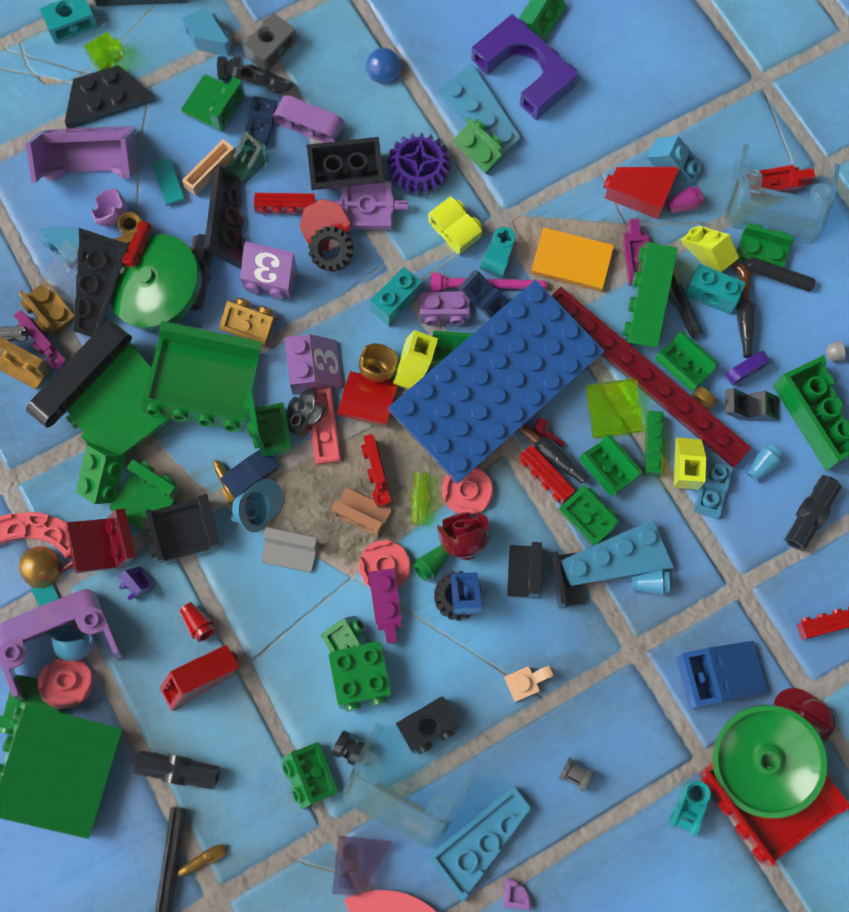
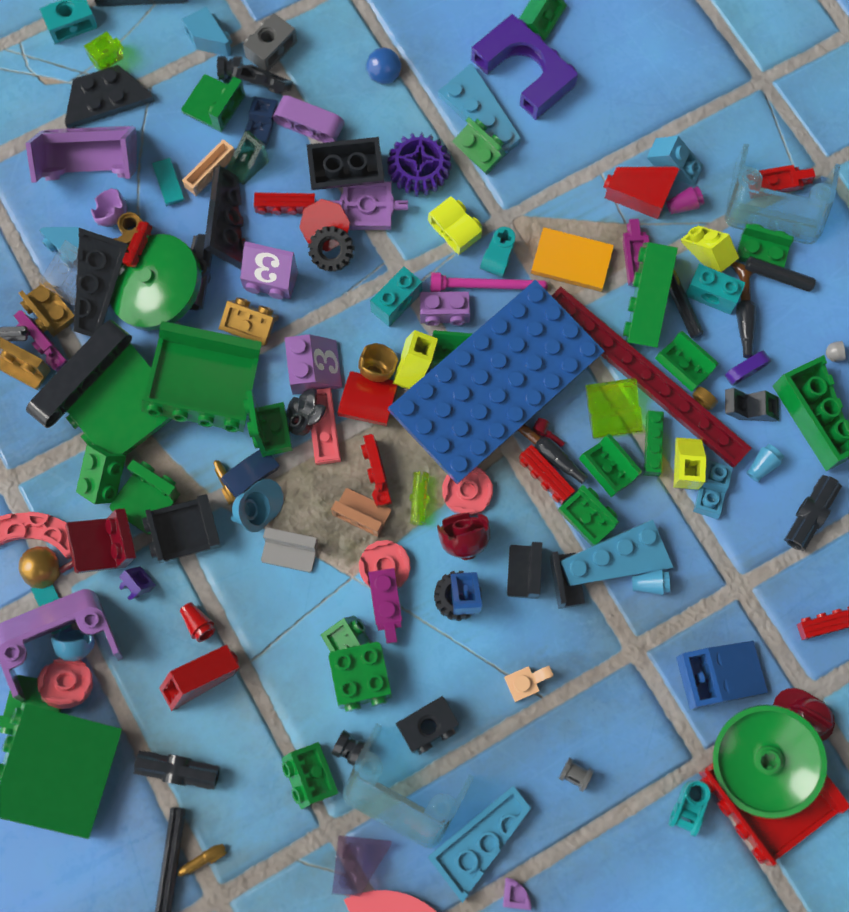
green cone [413,544,451,581] -> none
dark blue slope [459,270,509,319] -> none

